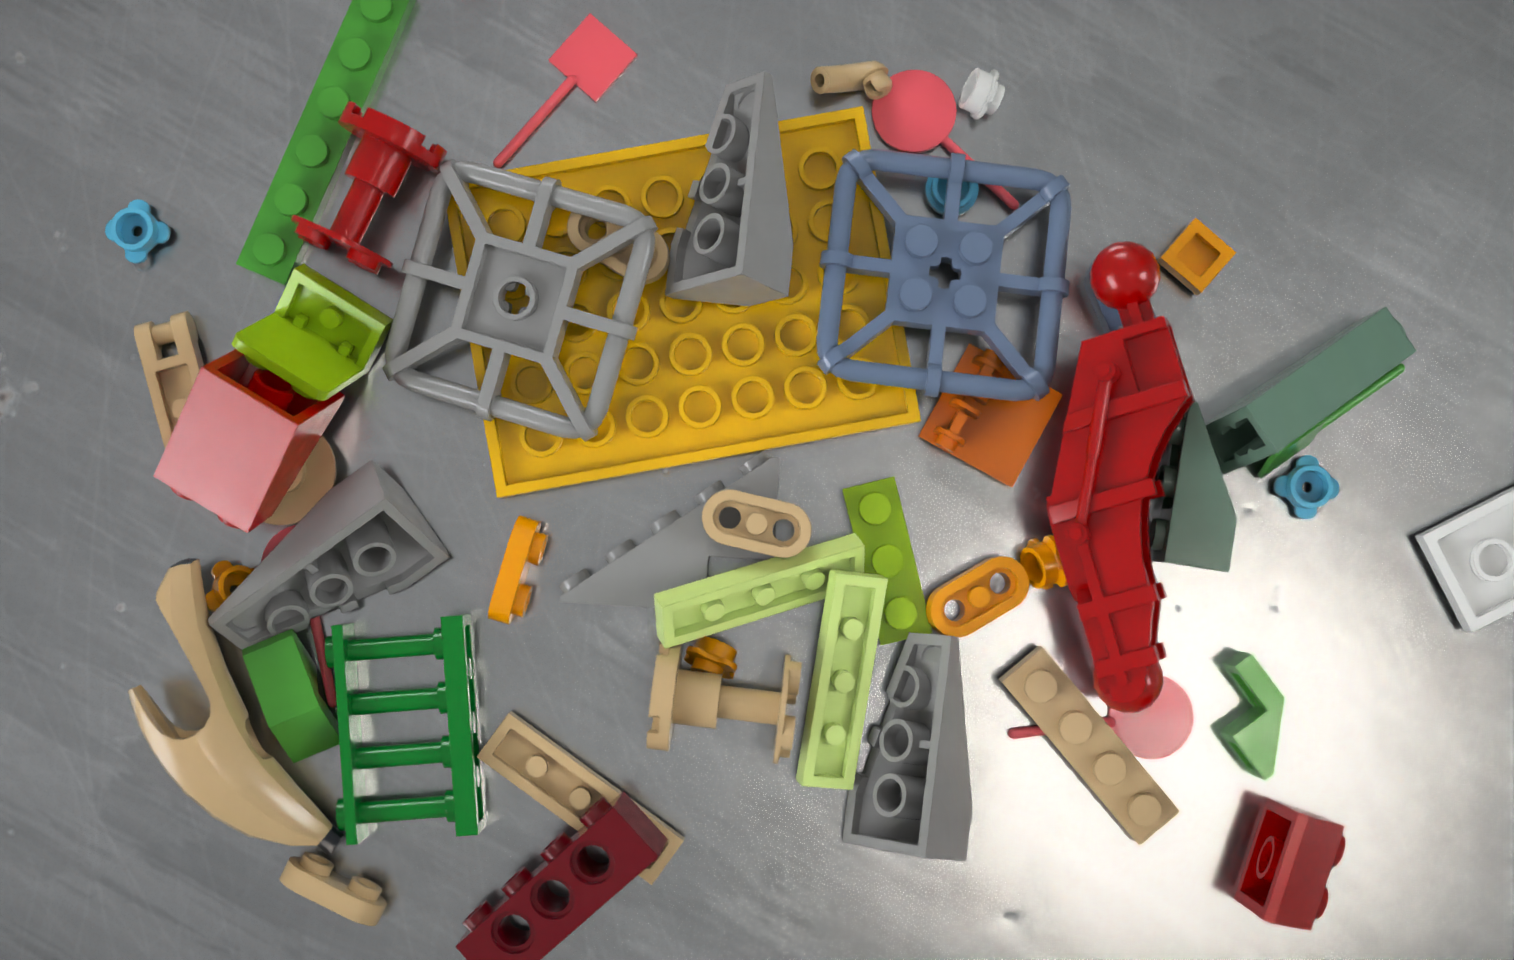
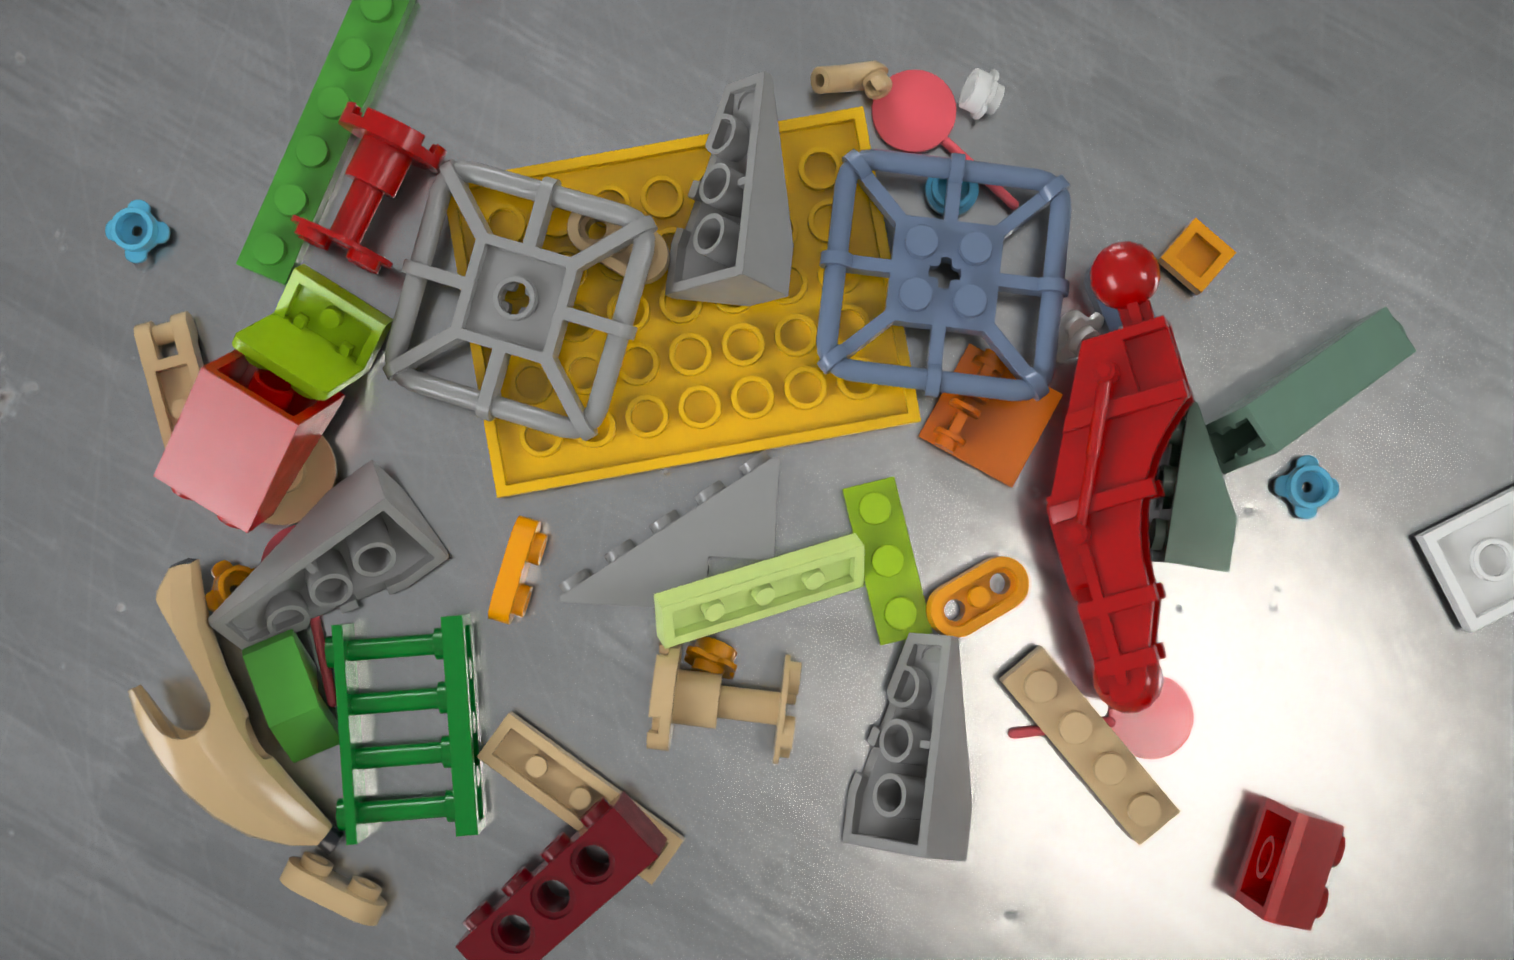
coral piece [493,13,638,168] -> none
tan plate [702,490,811,558] -> none
yellowish green plate [796,569,888,790] -> none
light orange plate [1020,535,1068,590] -> none
bright green slope [1219,651,1285,781] -> none
bright green piece [1257,363,1405,479] -> none
none -> white plate [1056,310,1104,363]

